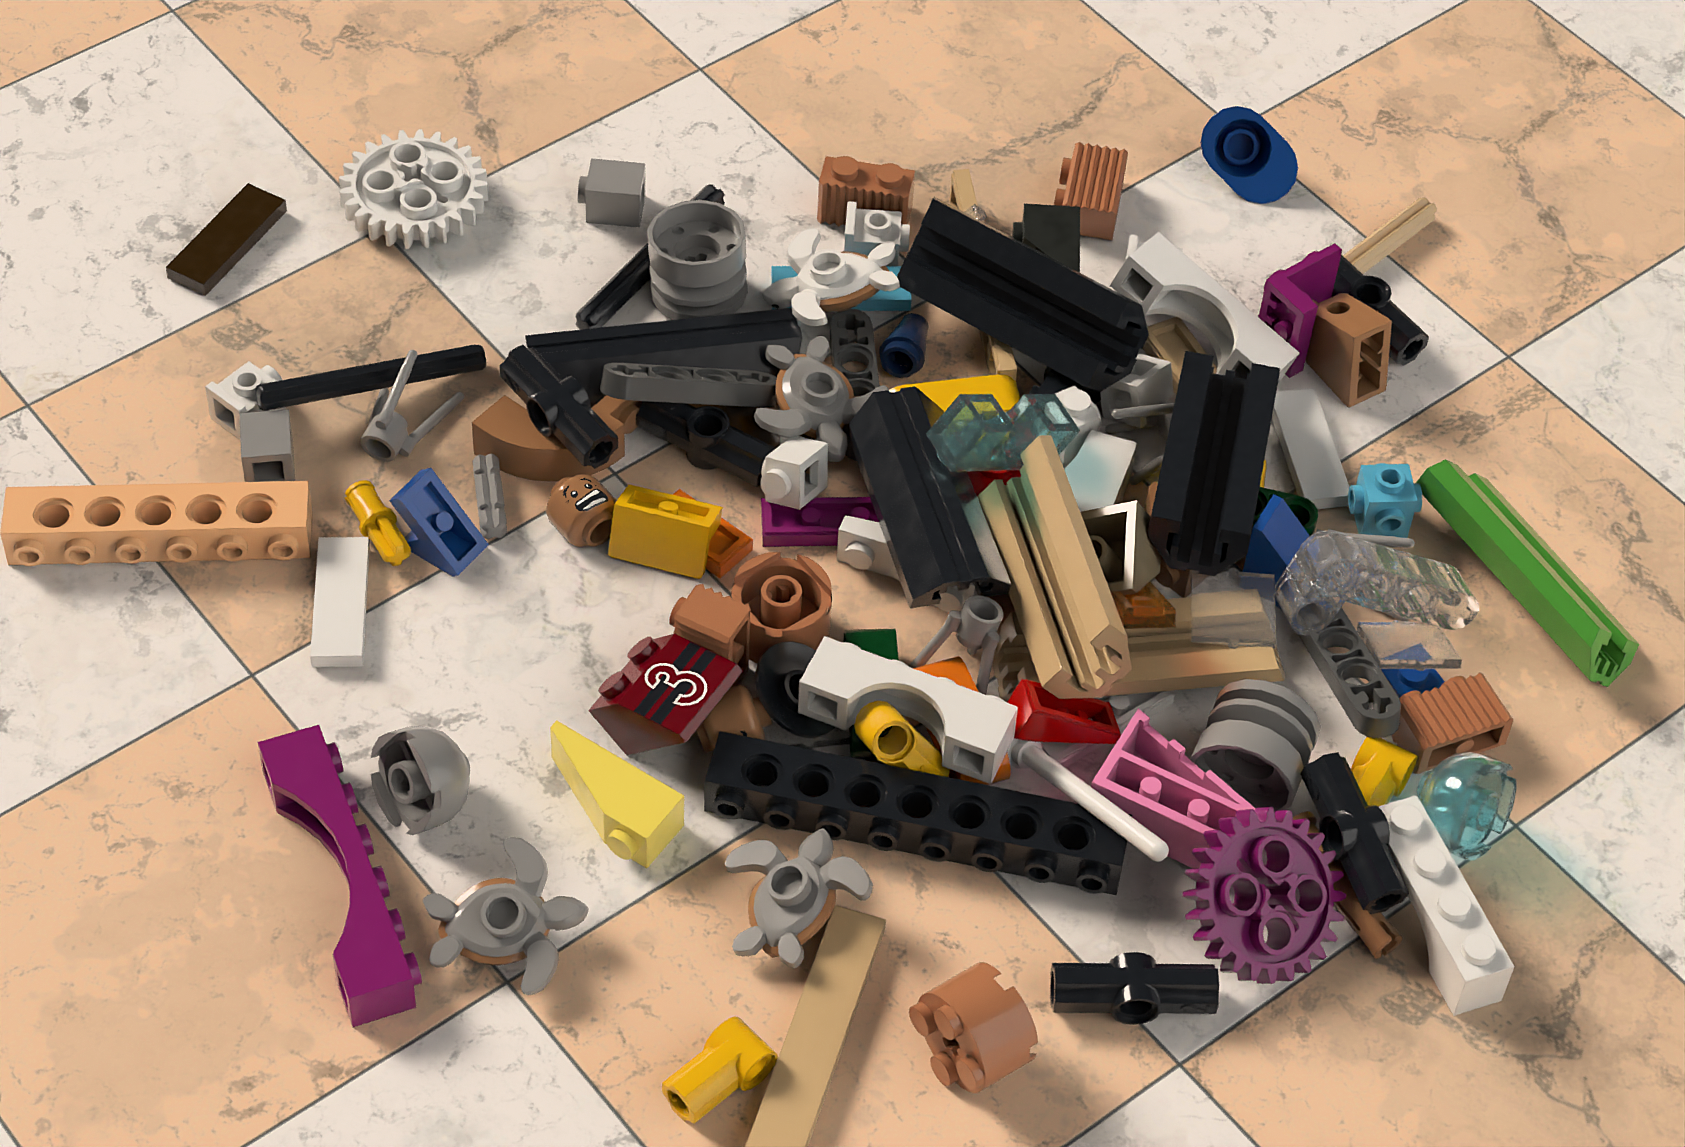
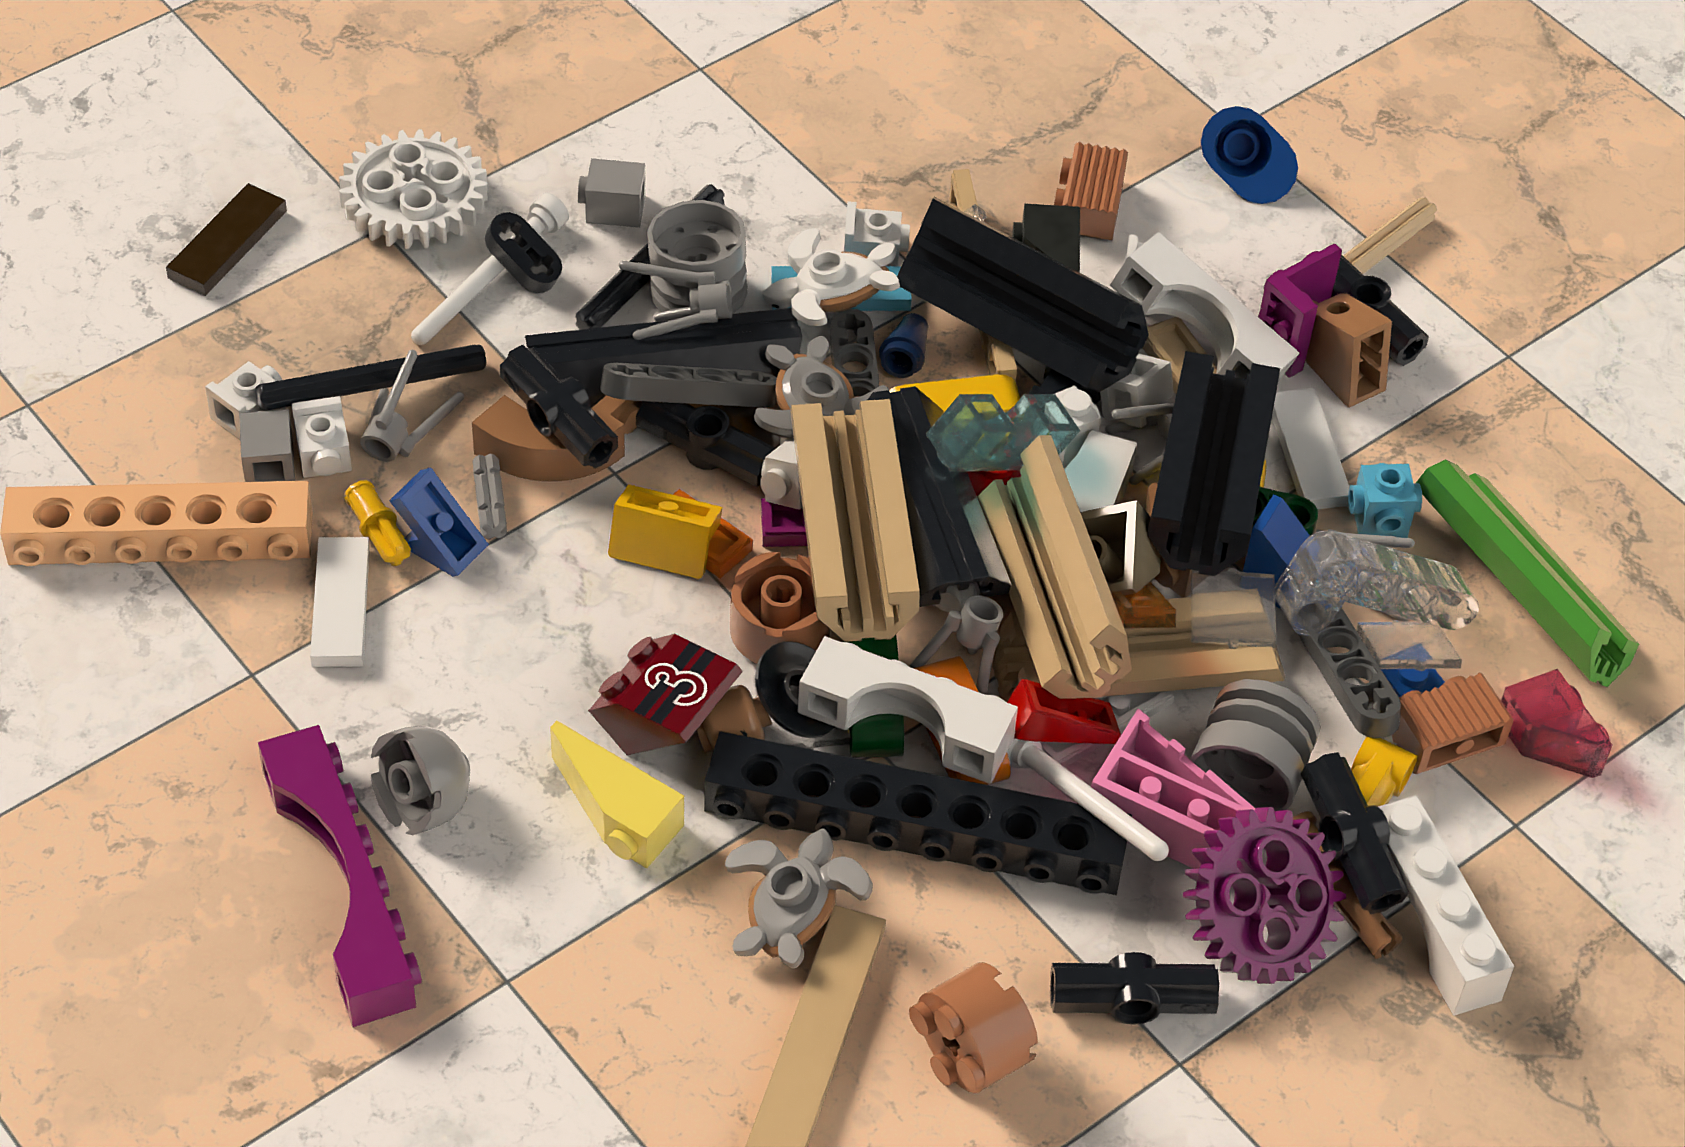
light grey animal [423,837,589,995] -> none
medium nougat head [546,474,617,547] -> none
yellow piece [662,1016,778,1124] -> none
nougat brick [669,584,750,687] -> none
nougat brick [817,156,915,227] -> none
yellow piece [854,700,951,777] -> none
clear light blue cylinder [1417,752,1517,861] -> none
none -> white brick [291,396,352,478]
none -> white piece [411,193,569,345]
none -> black beam [484,212,562,293]
none -> light grey plant [619,261,733,340]
none -> tan piece [790,399,920,642]
none -> clear pink slope [1501,669,1613,778]

